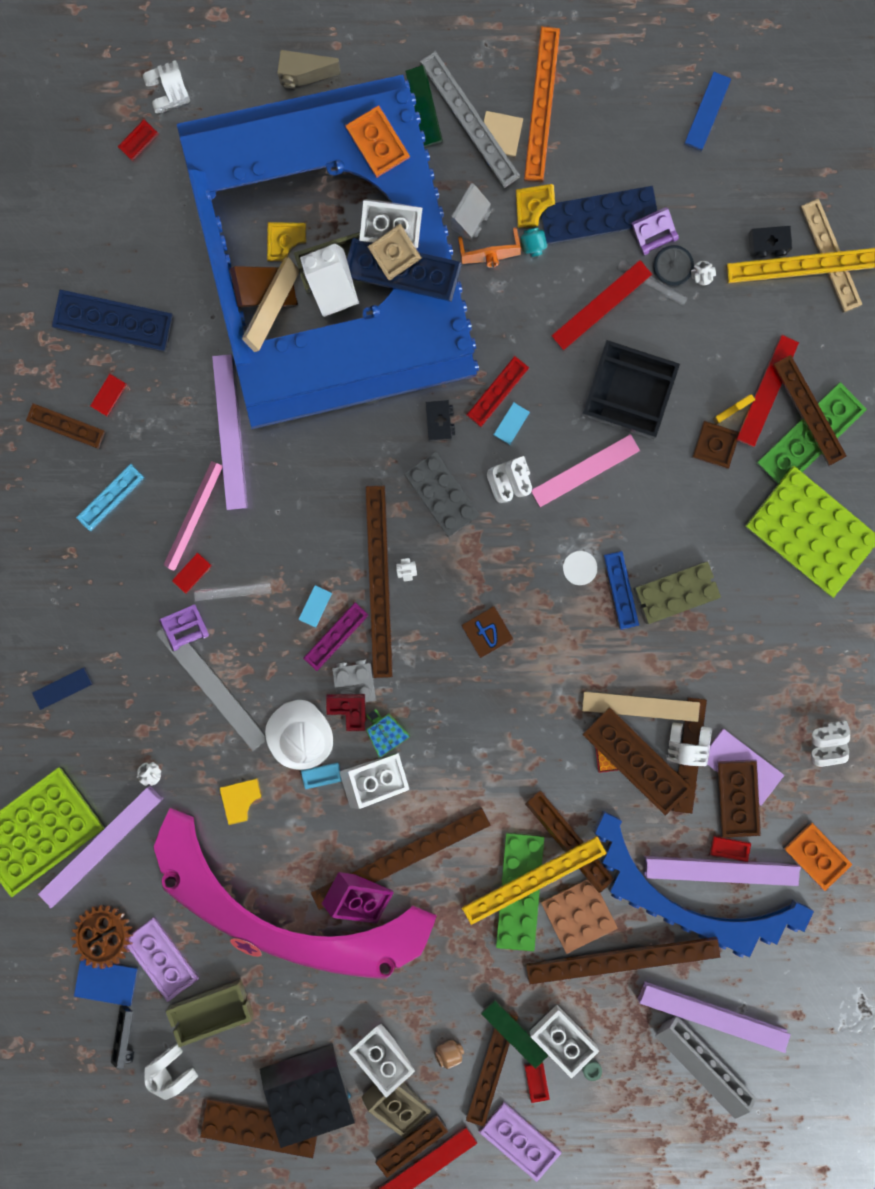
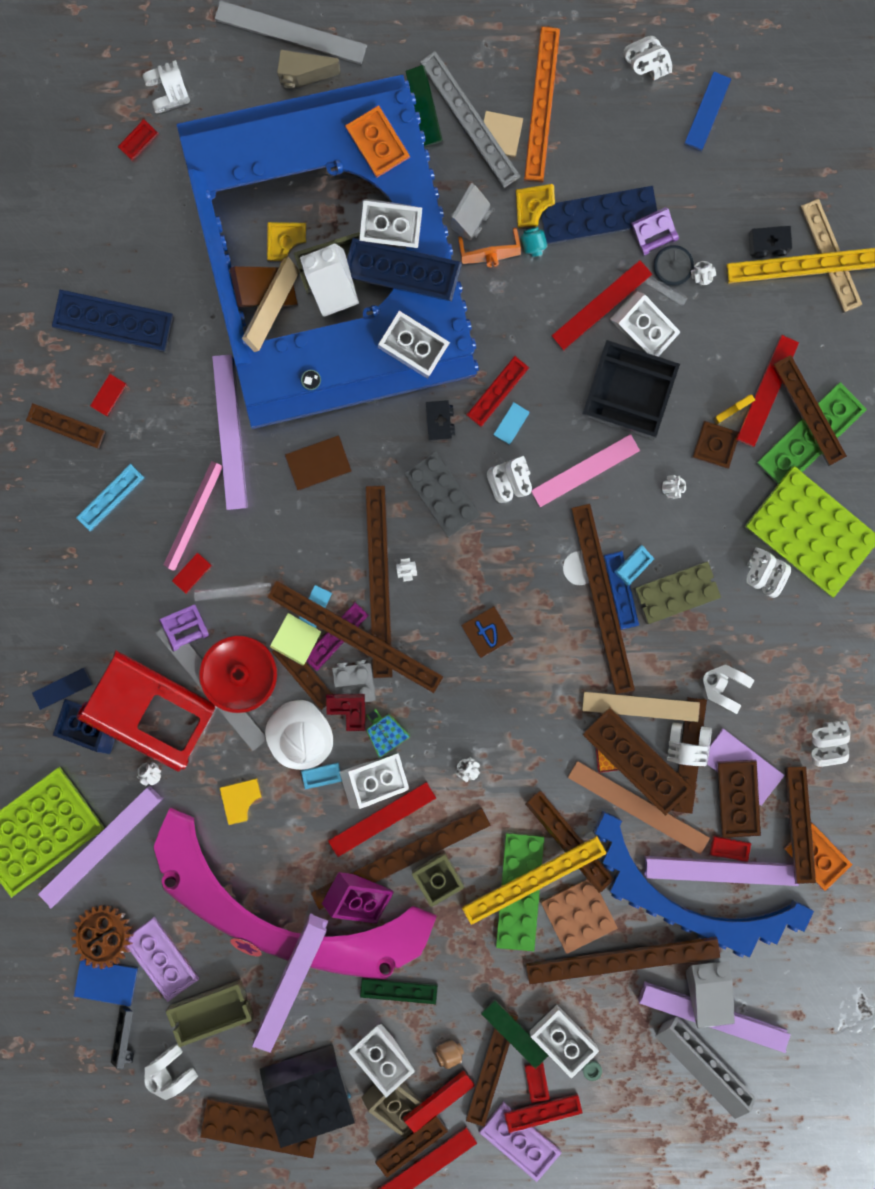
tan tile [368,224,422,280] -> none
none -> dark blue slope [53,699,115,754]
none -> red piece [76,650,215,772]
none -> red dish [199,636,277,713]
none -> light grey tile [215,1,367,65]
none -> lavender tile [252,913,328,1053]
none -> reddish brown plate [267,581,444,693]
none -> yellowish green tile [270,613,321,665]
none -> reddish brown plate [272,650,333,710]
none -> reddish brown tile [285,435,352,491]
none -> black tile [301,370,321,390]
none -> red tile [328,781,436,857]
none -> dark green tile [360,977,438,1005]
none -> white brick [378,311,450,379]
none -> red tile [403,1071,475,1133]
none -> olive brick [412,851,465,907]
none -> white gear [456,757,480,782]
none -> red tile [504,1093,583,1133]
none -> nougat tile [568,761,710,855]
none -> reddish brown plate [571,504,635,695]
none -> white slope [610,290,680,357]
none -> medium azure tile [615,545,655,586]
none -> white piece [623,36,672,80]
none -> white gear [662,475,686,499]
none -> light grey slope [685,961,735,1028]
none -> white piece [703,664,754,714]
none -> white piece [747,548,791,598]
none -> reddish brown plate [785,766,816,884]

